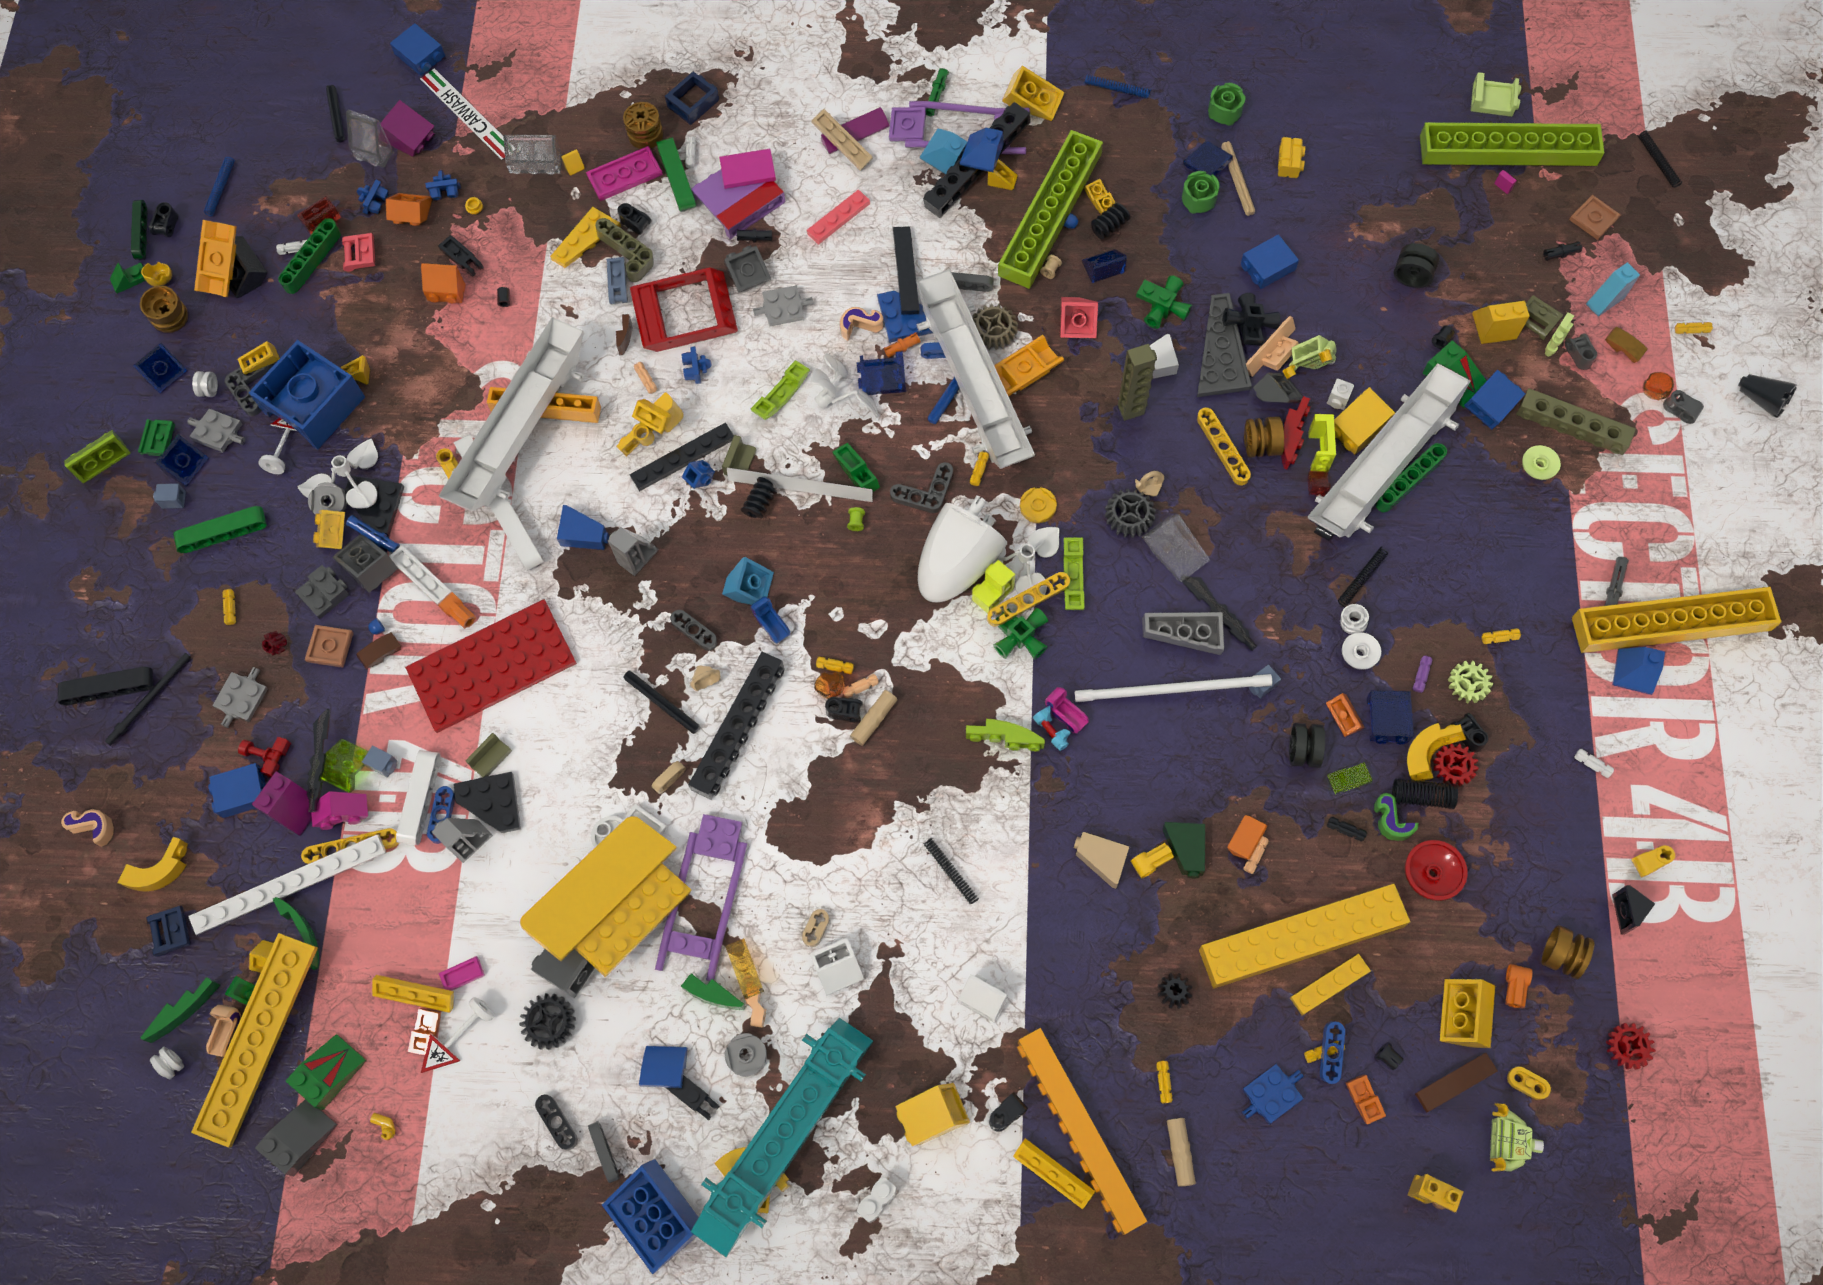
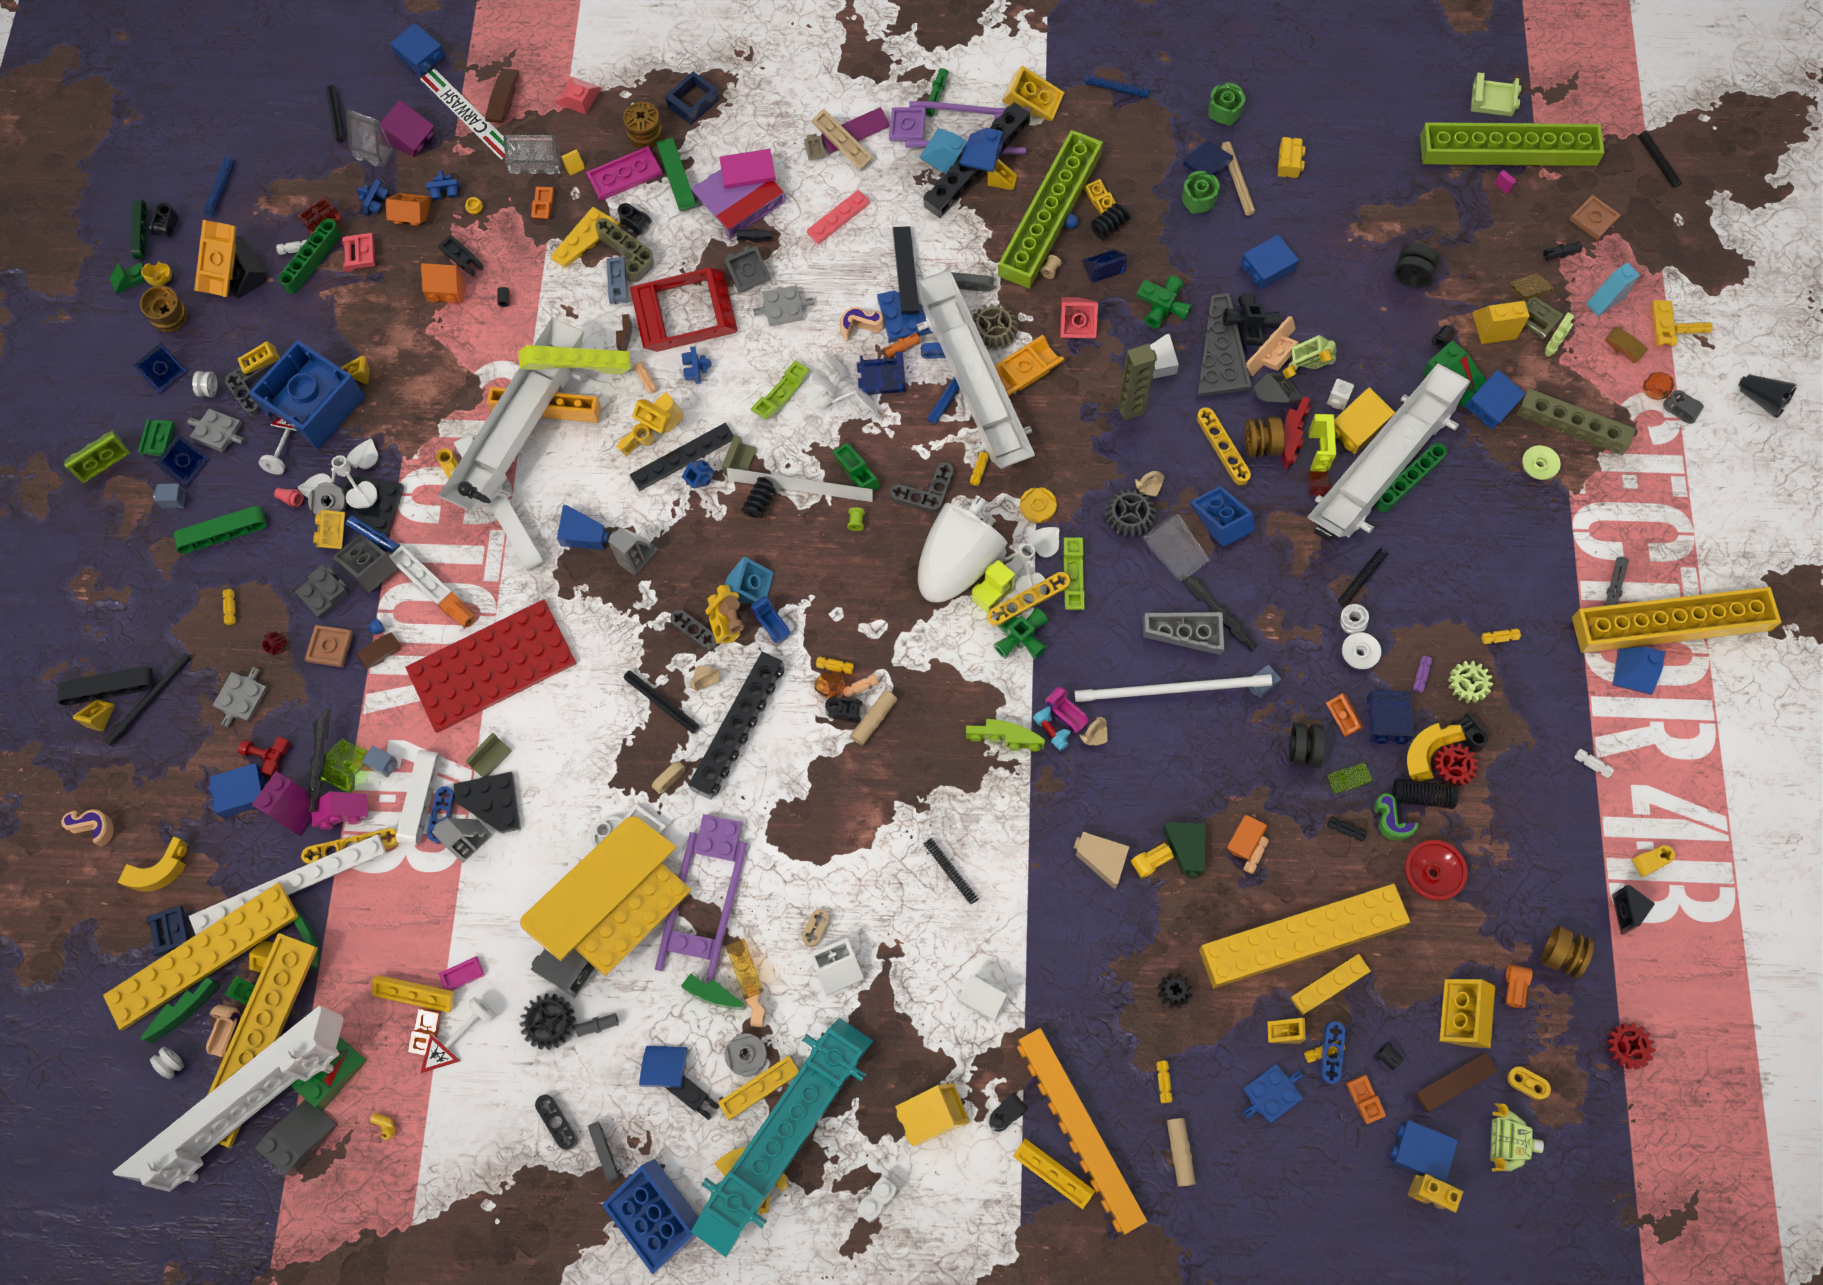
white axle [685,136,696,168] -> none
dark grey piece [1565,333,1597,370] -> none
none -> yellow slope [73,699,115,732]
none -> yellow plate [103,882,299,1031]
none -> white piece [113,1005,344,1192]
none -> coral cone [274,488,304,507]
none -> black bar [458,481,491,504]
none -> reddish brown slope [485,68,519,123]
none -> neon yellow arch [518,345,631,375]
none -> orange slope [531,186,555,219]
none -> coral slope [556,77,601,114]
none -> dark grey pin [575,1013,619,1037]
none -> yellow hips [705,585,744,644]
none -> yellow plate [718,1055,799,1121]
none -> dark tan bracket [804,134,825,160]
none -> tan piece [1079,717,1108,746]
none -> blue slope [1190,486,1255,547]
none -> yellow slope [1267,1018,1306,1044]
none -> blue brick [1390,1120,1458,1182]
none -> clear yellow piece [1509,273,1554,300]
none -> yellow plate [1651,300,1678,346]

